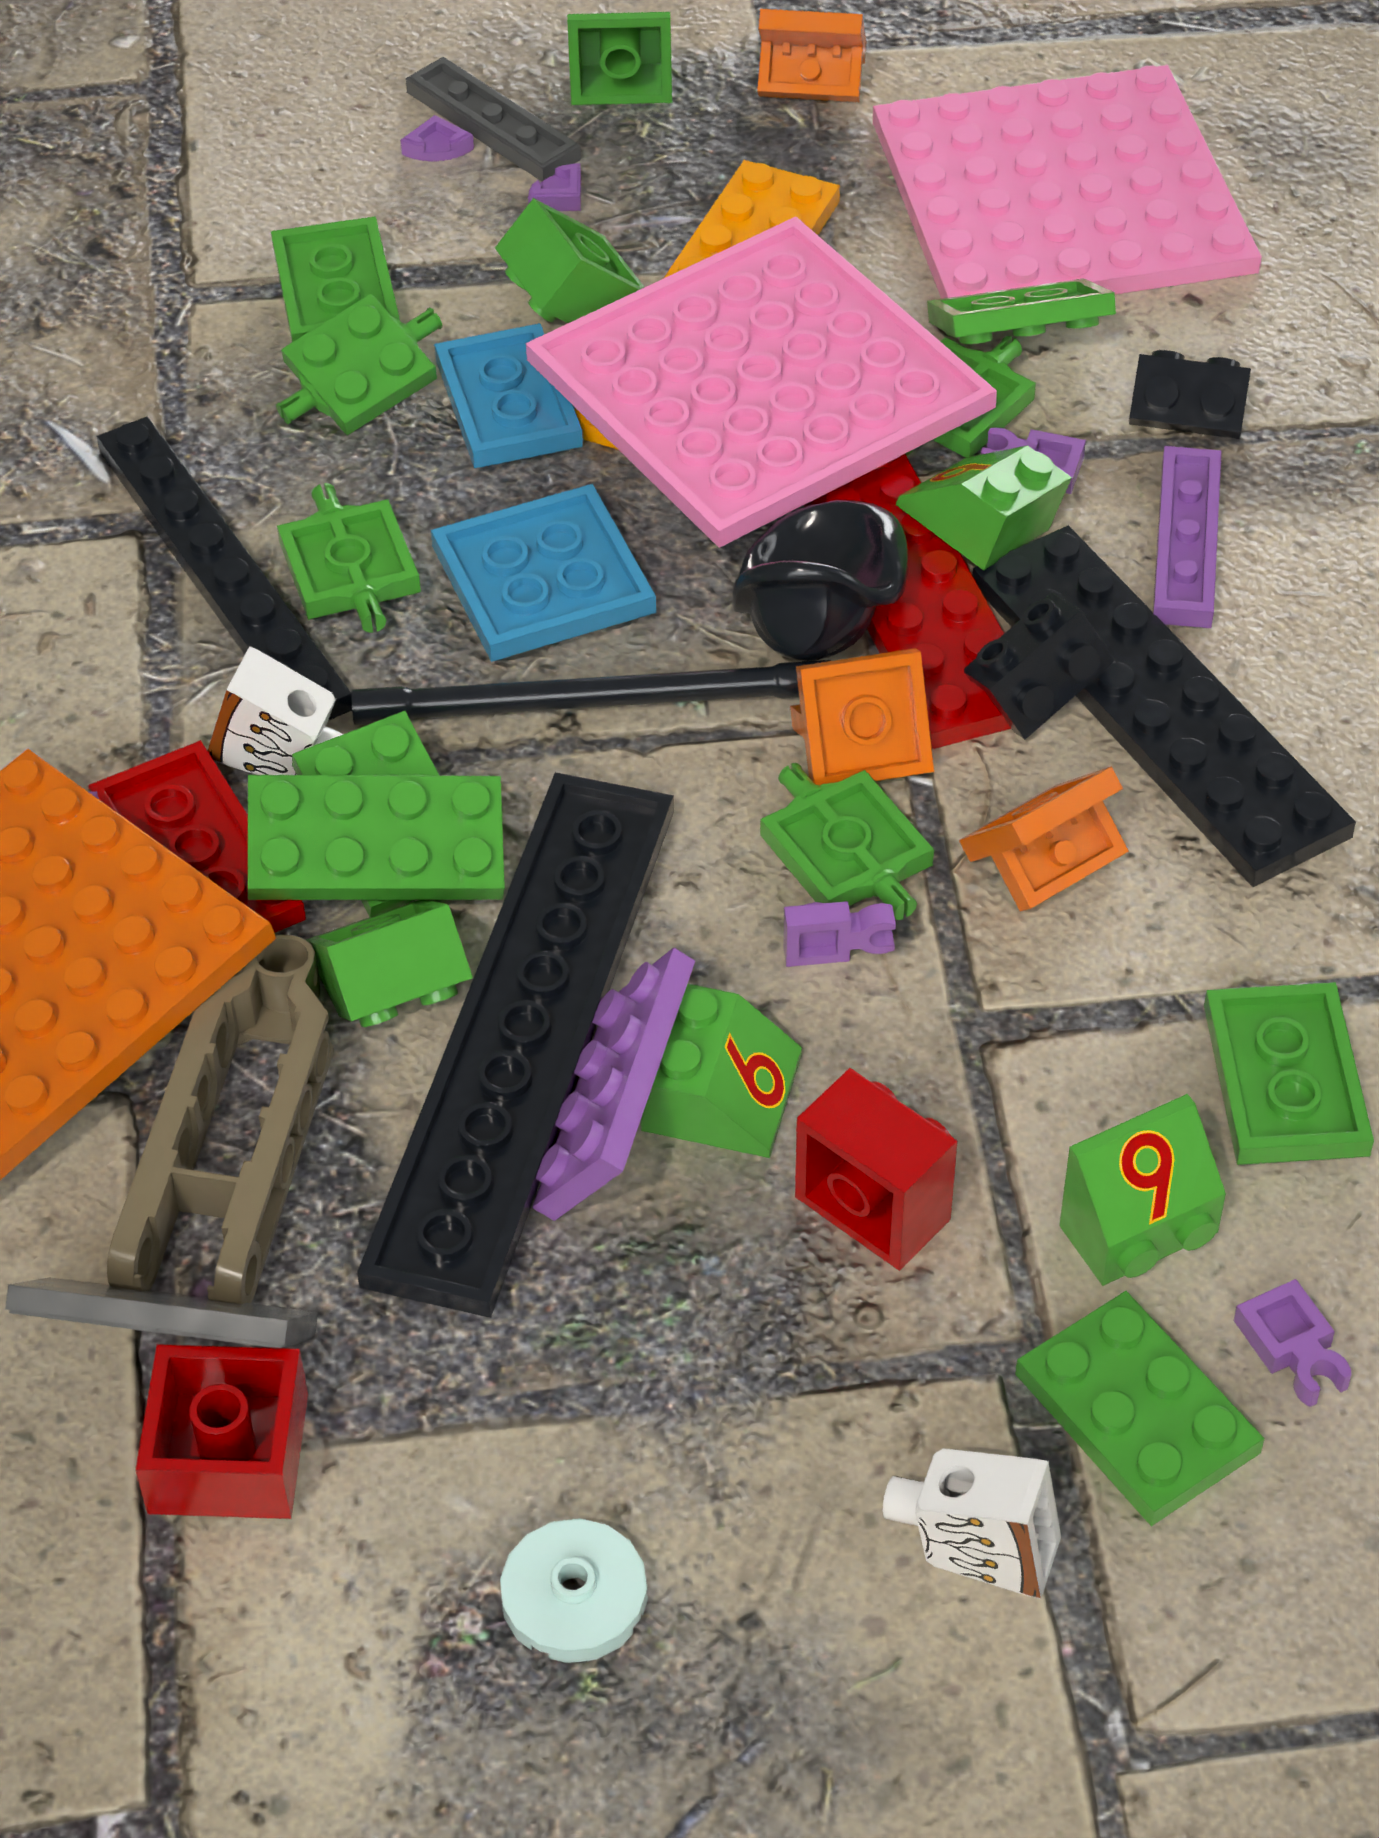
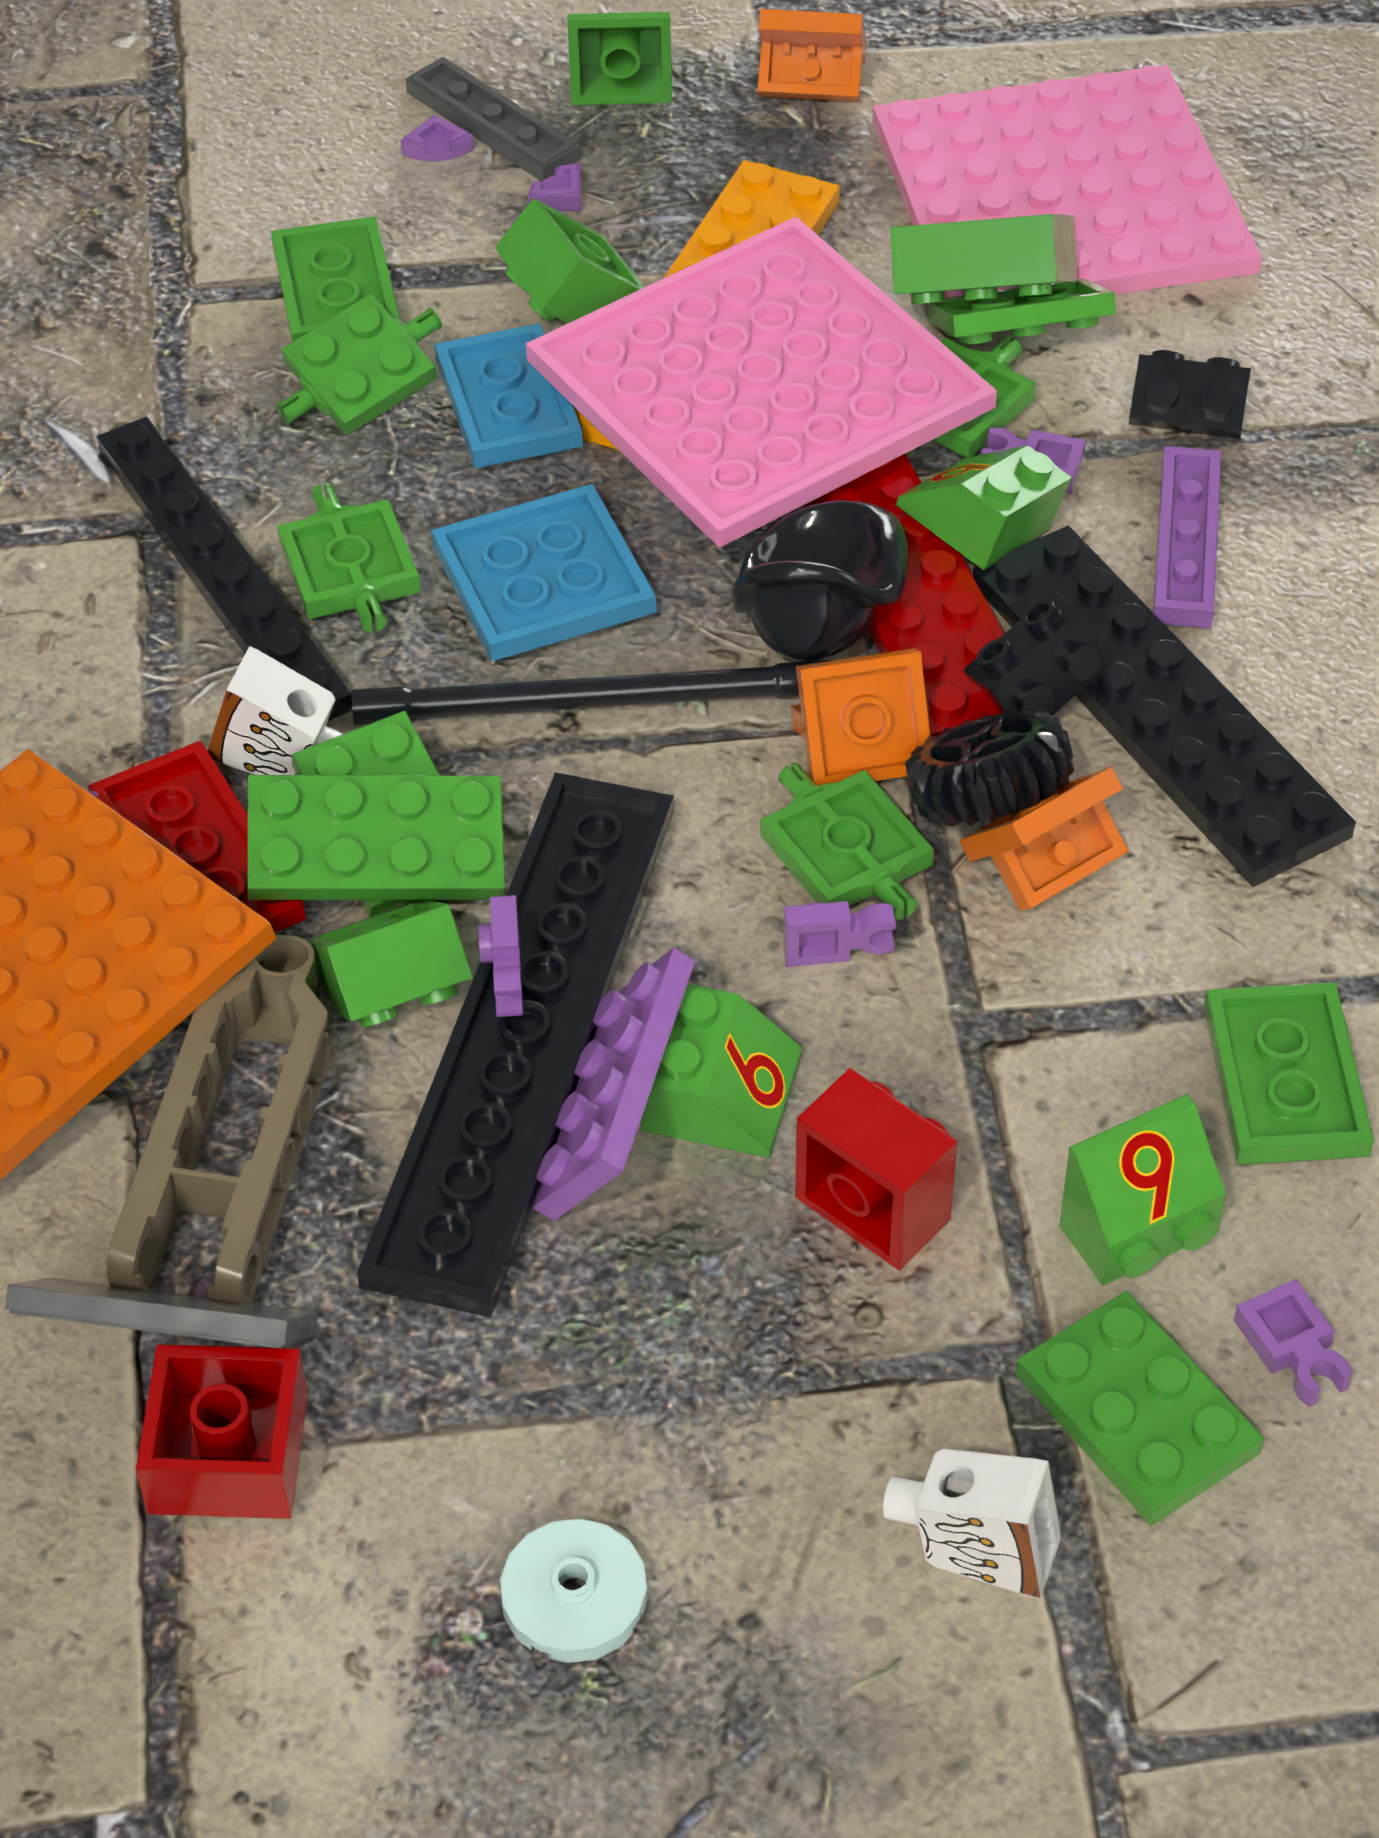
none -> medium lavender plate [478,895,523,1017]
none -> bright green wedge [890,214,1078,304]
none -> black gear [905,709,1074,827]

